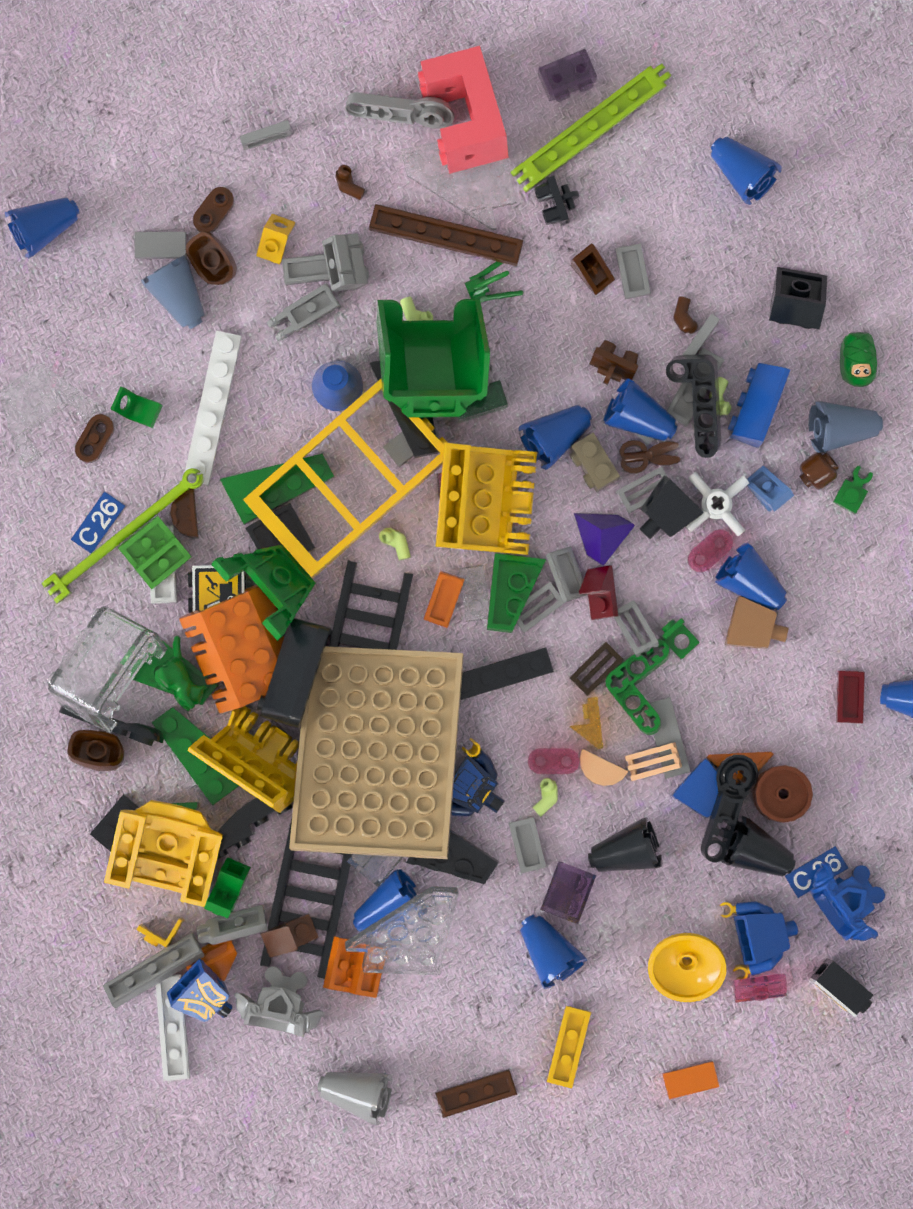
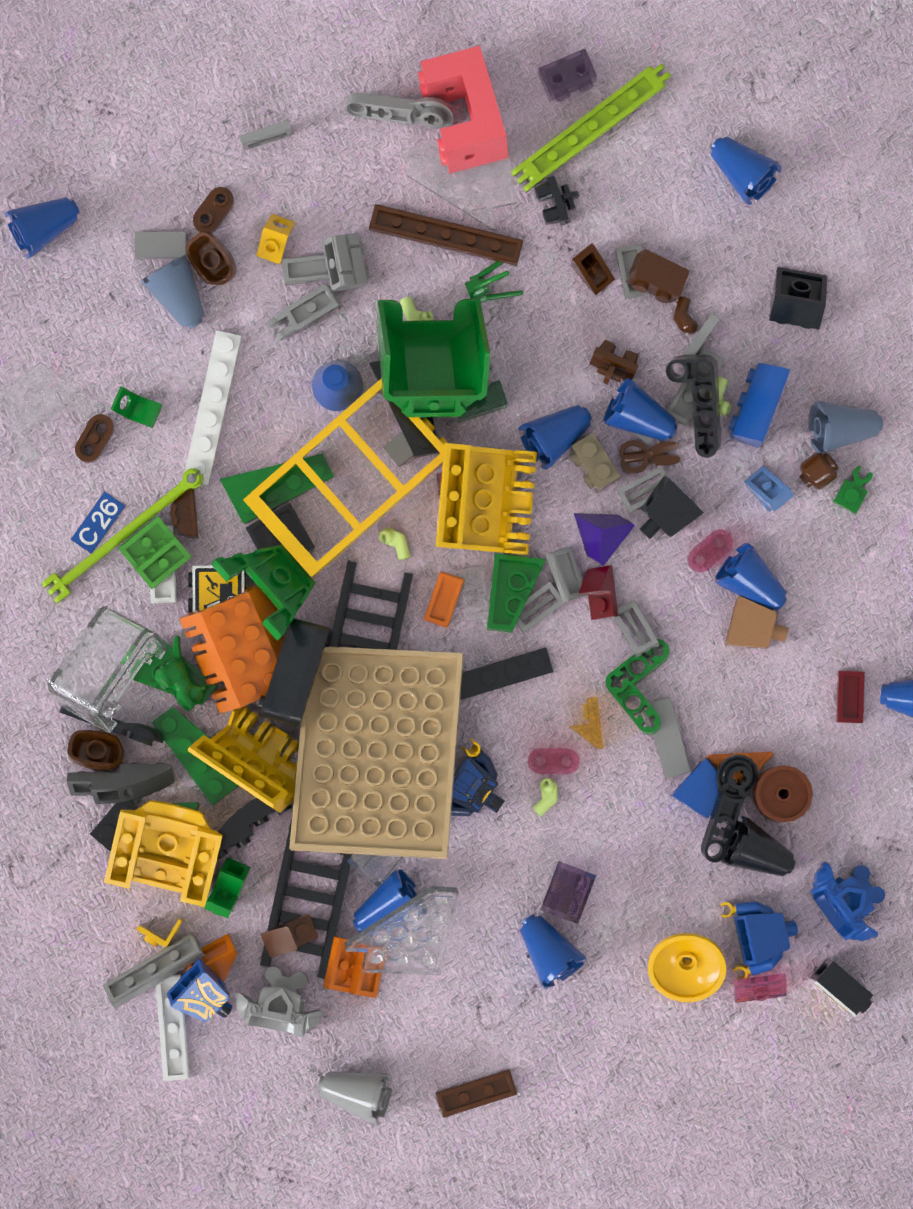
light grey hinge [196,905,268,945] -> none
reddish brown arm [335,165,365,200] -> none
black wing [406,829,499,884] -> none
light grey tile [509,817,546,874] -> none
yellow plate [546,1005,591,1089] -> none
dark brown tile [569,642,624,696] -> none
light nougat tile [579,749,629,786] -> none
black cone [588,817,663,872] -> none
light nougat tile [625,742,682,781] -> none
green bracket [660,618,700,659] -> none
orange tile [662,1061,719,1099] -> none
white bar [686,472,749,536] -> none
blue sticker [785,846,848,898] -> none
green piece [840,332,877,387] -> none
none -> dark grey slope [66,763,175,804]
none -> reddish brown brick [626,249,690,303]

